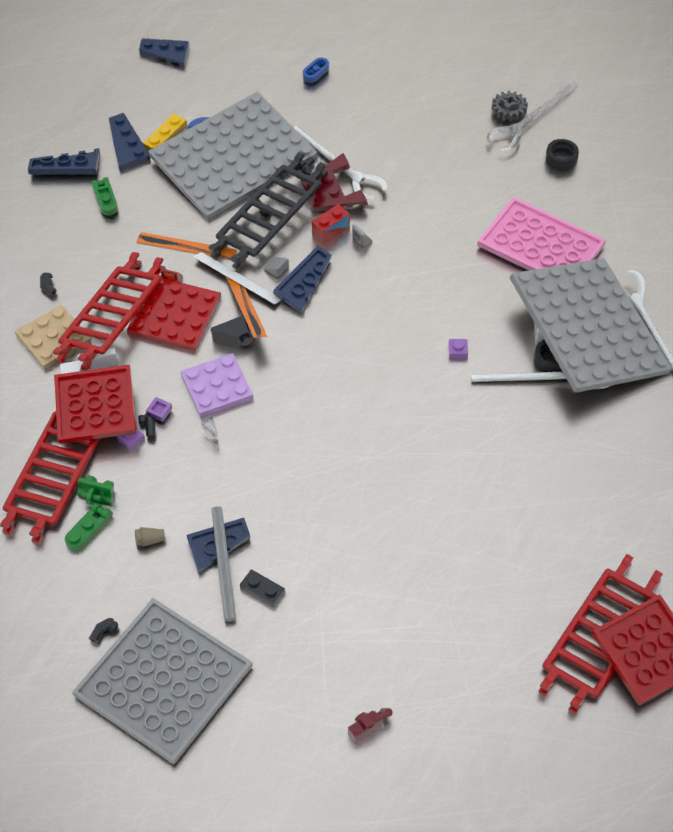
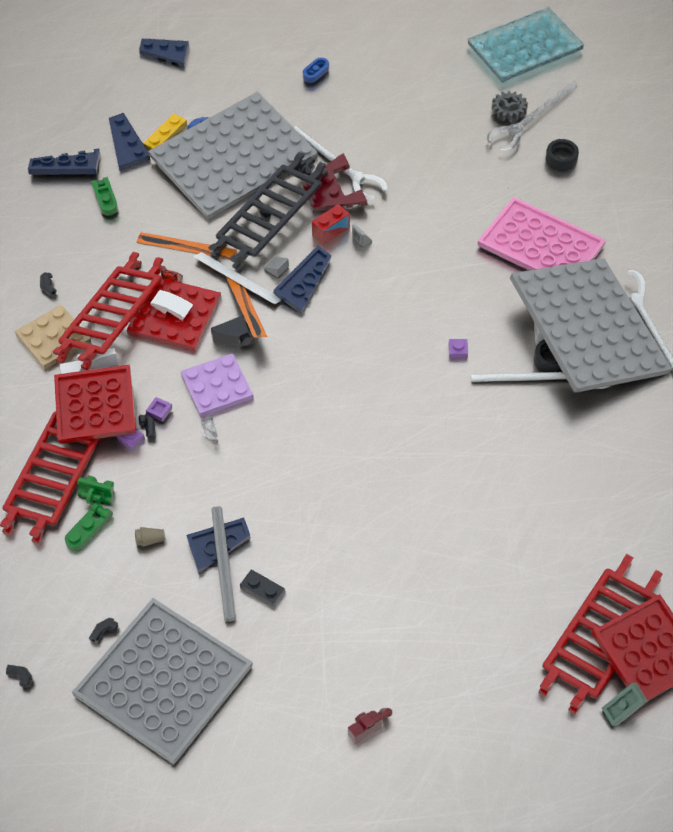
none -> black arm [6,664,33,687]
none -> white slope [150,290,193,321]
none -> clear light blue plate [468,7,584,82]
none -> sand green plate [602,683,648,726]

